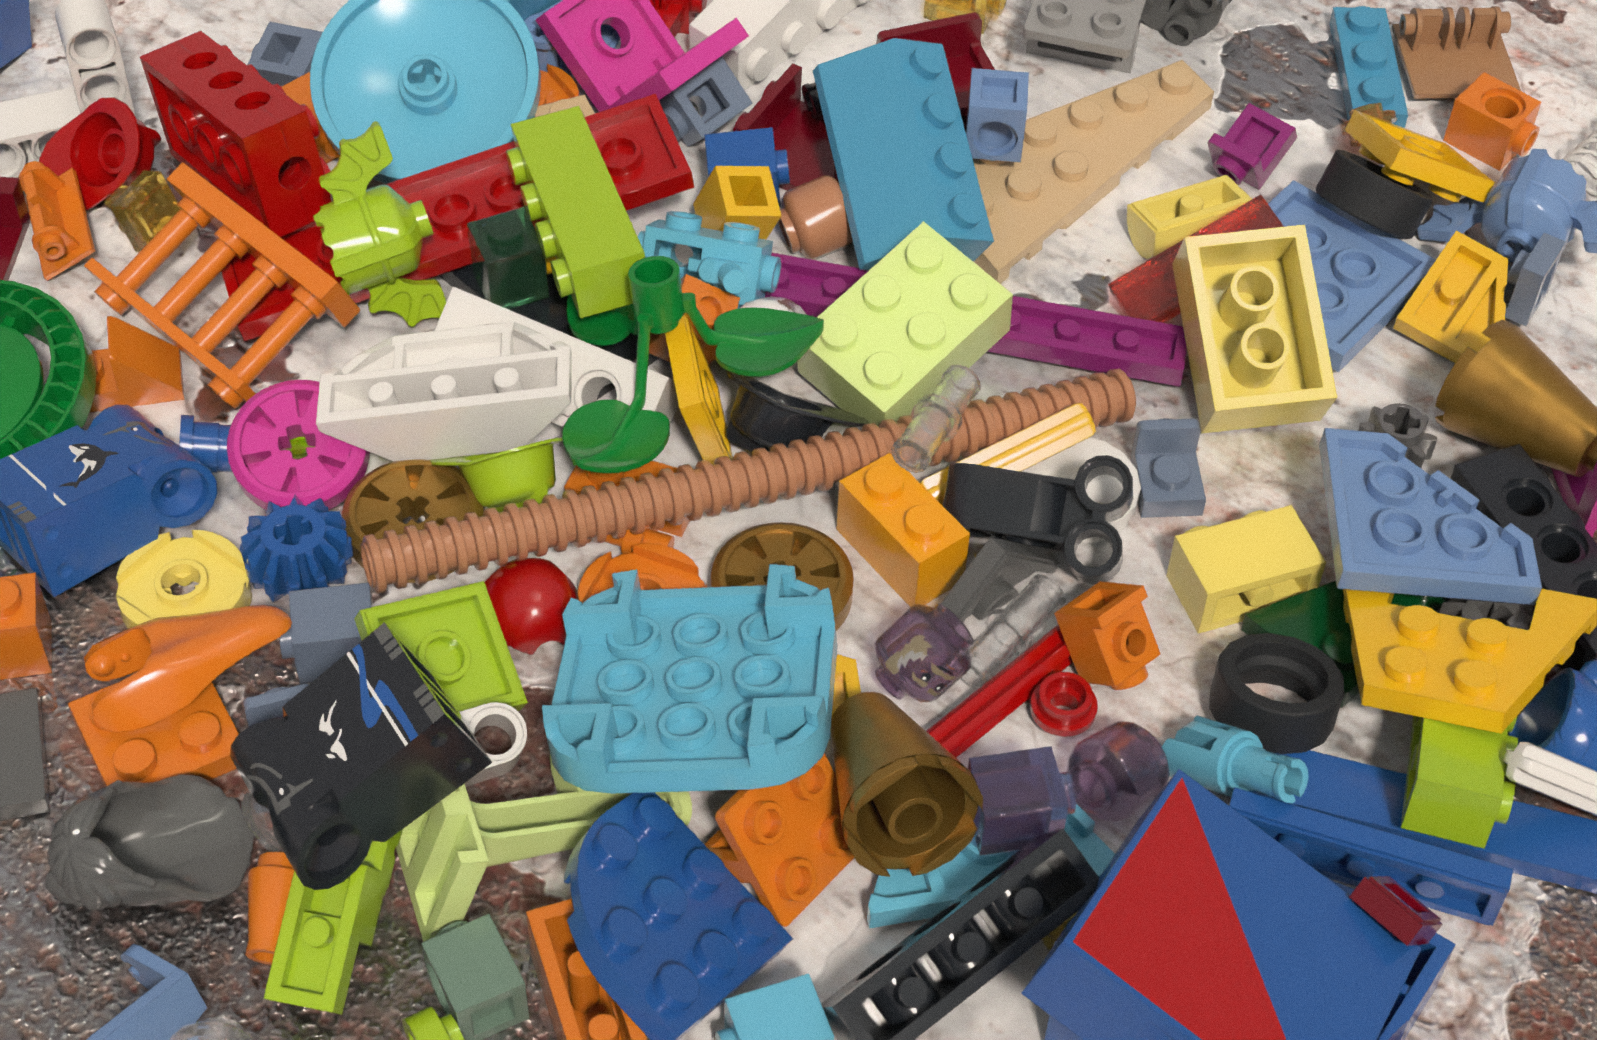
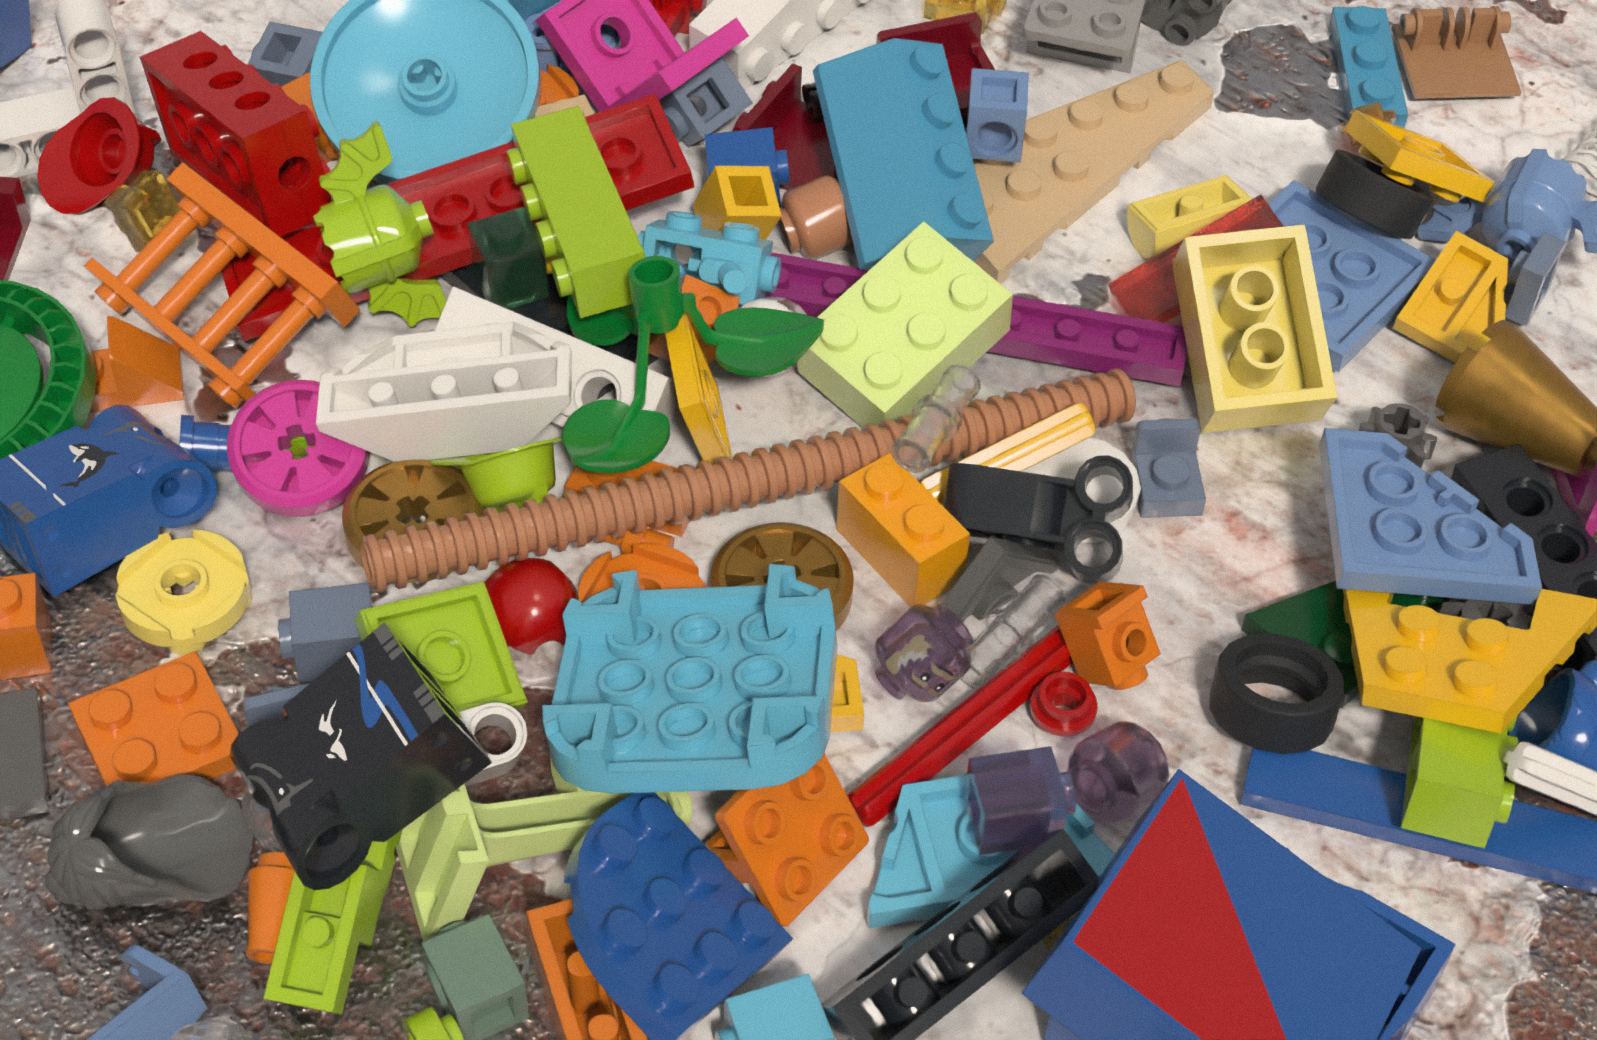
orange hinge [18,161,95,281] -> none
orange animal [84,605,292,733] -> none
blue gear [240,494,354,603] -> none
black piece [726,371,869,452] -> none
pearl gold cone [831,692,983,877] -> none
medium azure arm [1158,715,1309,803] -> none
light yellow brick [1166,505,1326,634] -> none
magenta bracket [1207,103,1298,190] -> none
blue tile [1229,787,1513,926] -> none
dark red tile [1349,876,1443,946] -> none
orange brick [1443,72,1542,171] -> none

